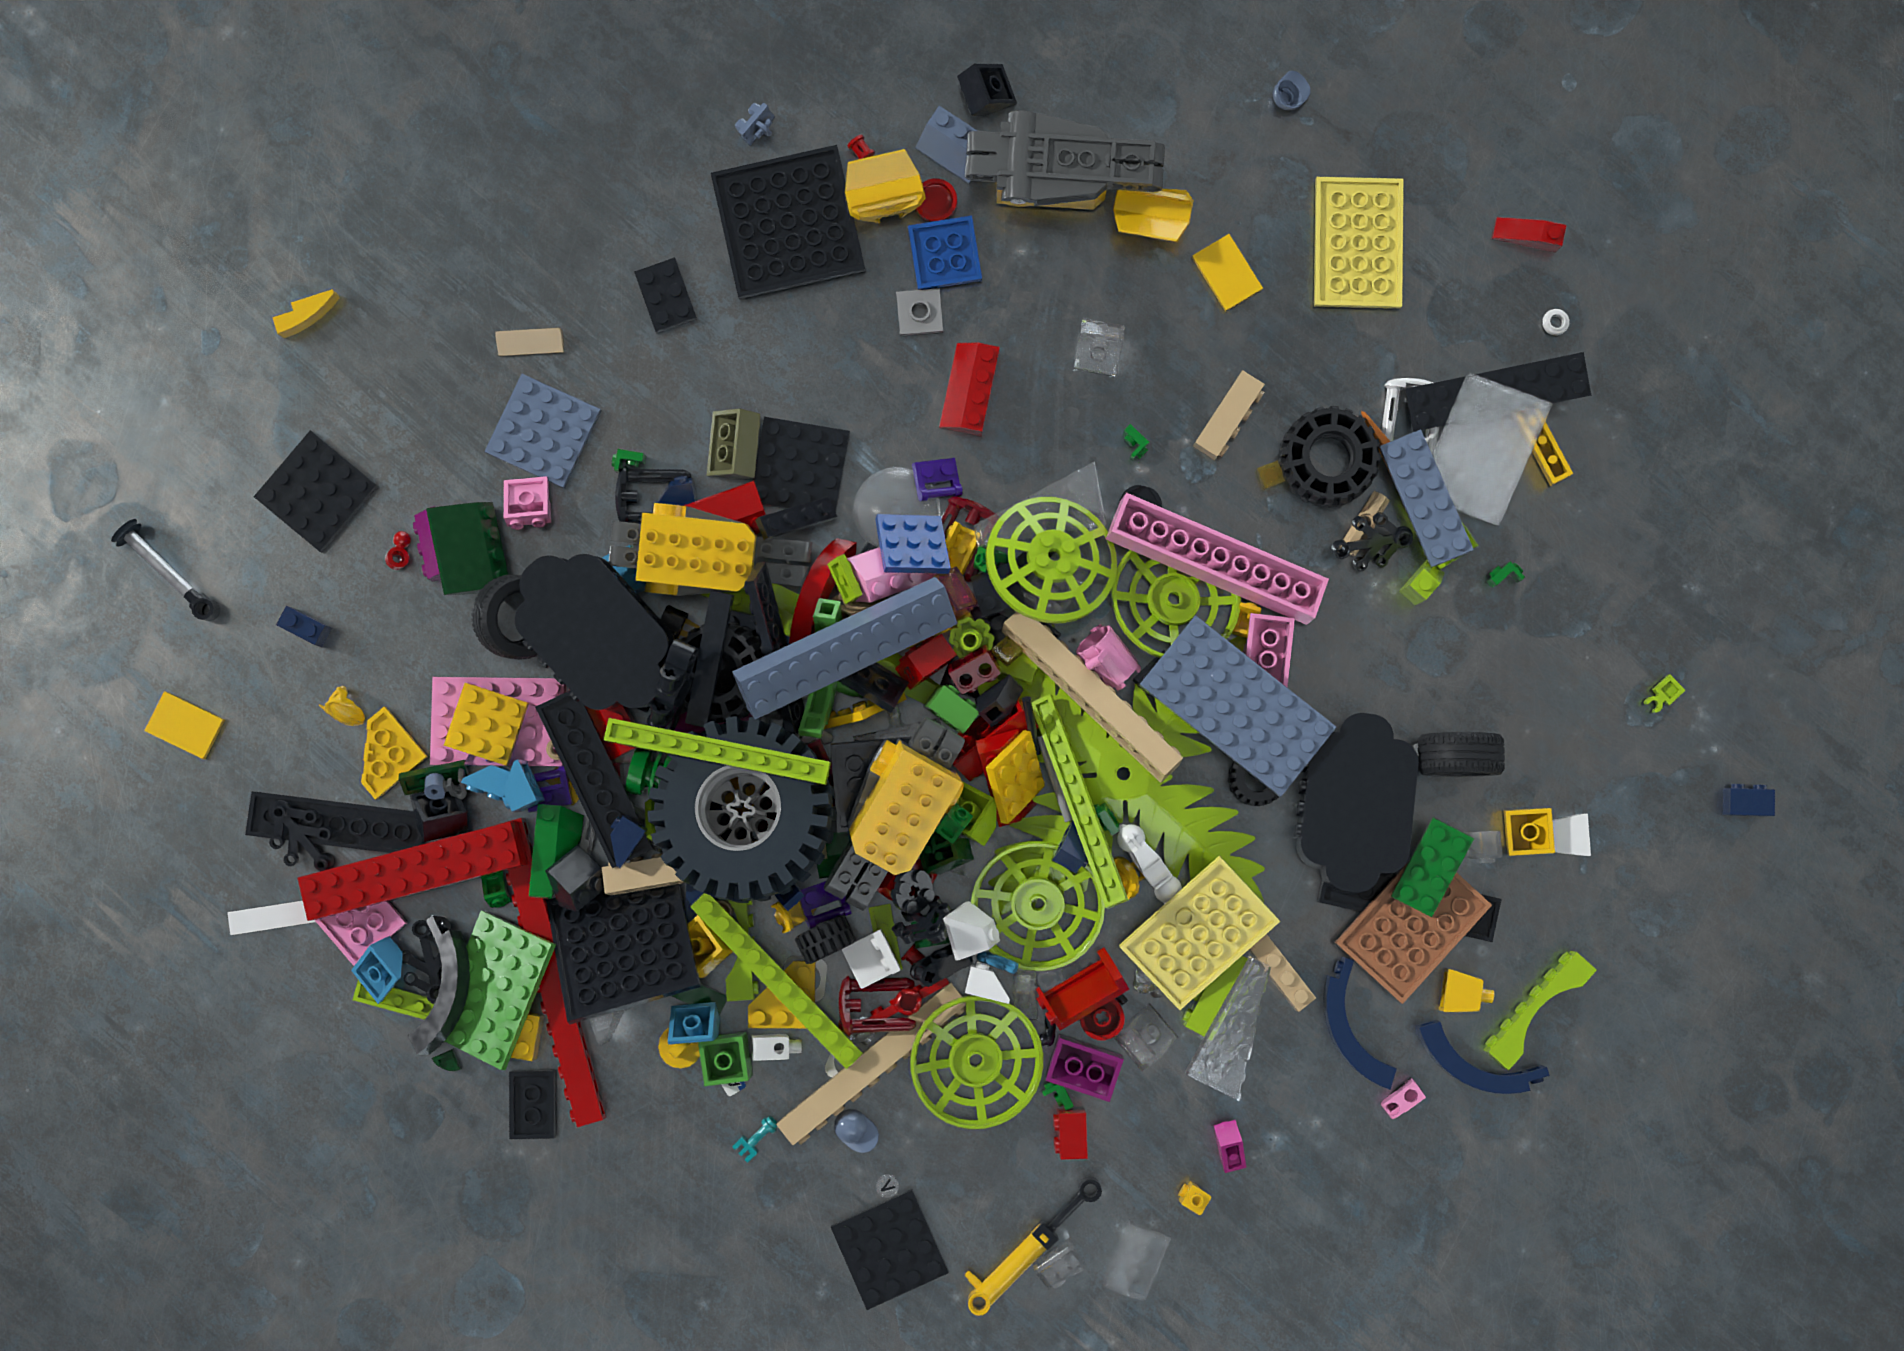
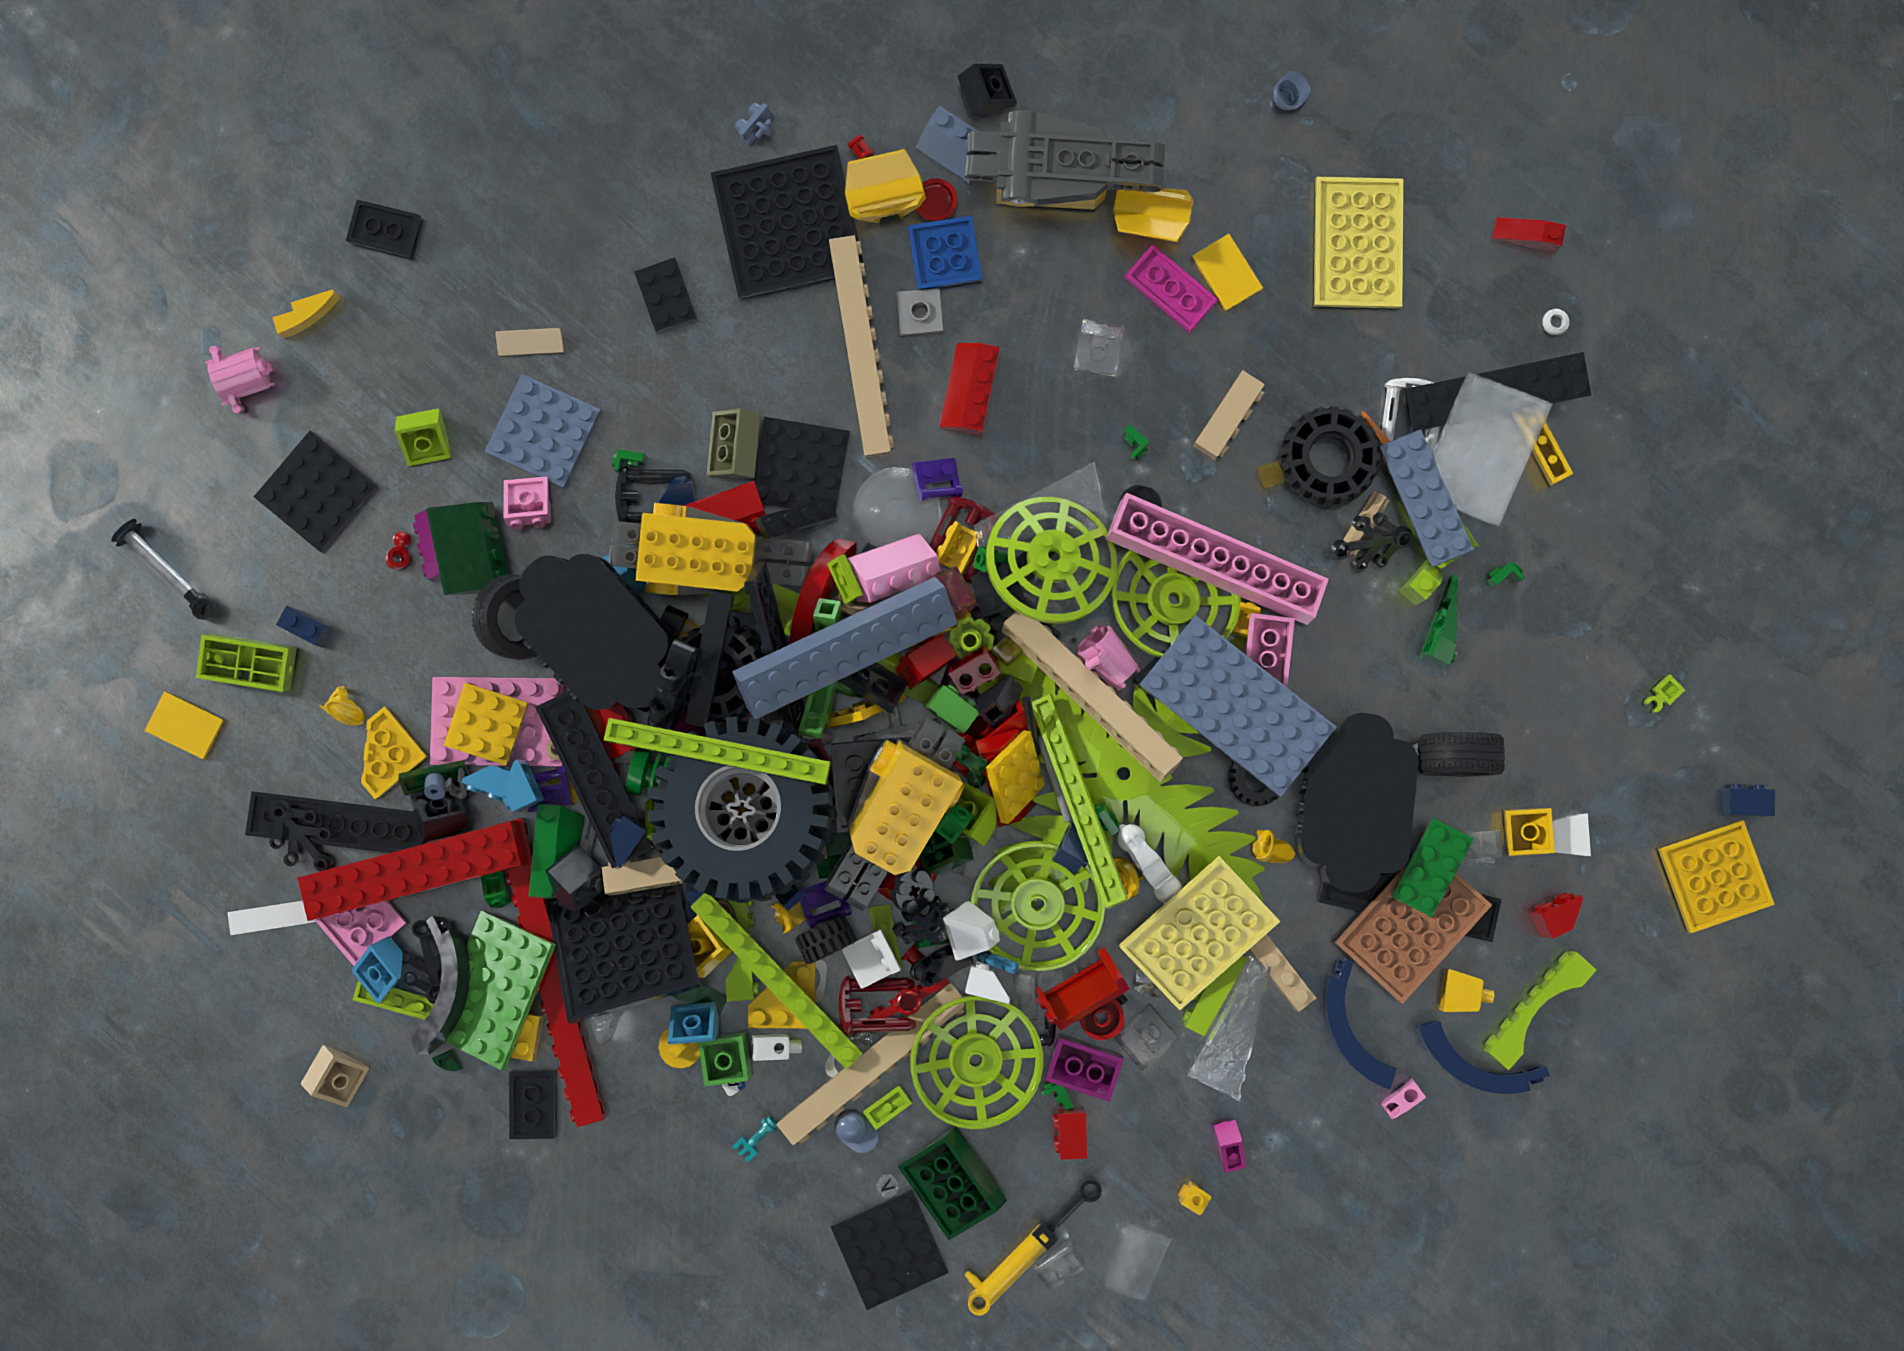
plate [875,514,951,574] -> none
none -> lime brick [196,633,297,692]
none -> bright pink container [205,346,275,413]
none -> tan slope [301,1045,370,1107]
none -> black plate [346,199,421,258]
none -> lime slope [395,408,451,466]
none -> tan brick [829,235,894,458]
none -> lime plate [863,1084,912,1130]
none -> dark green slope [898,1126,1007,1240]
none -> dark green bar [954,743,988,788]
none -> dark pink tile [1124,244,1219,333]
none -> yellow piece [1253,830,1296,863]
none -> green wedge [1420,574,1458,667]
none -> red slope [1530,892,1583,939]
none -> yellow plate [1658,820,1775,933]

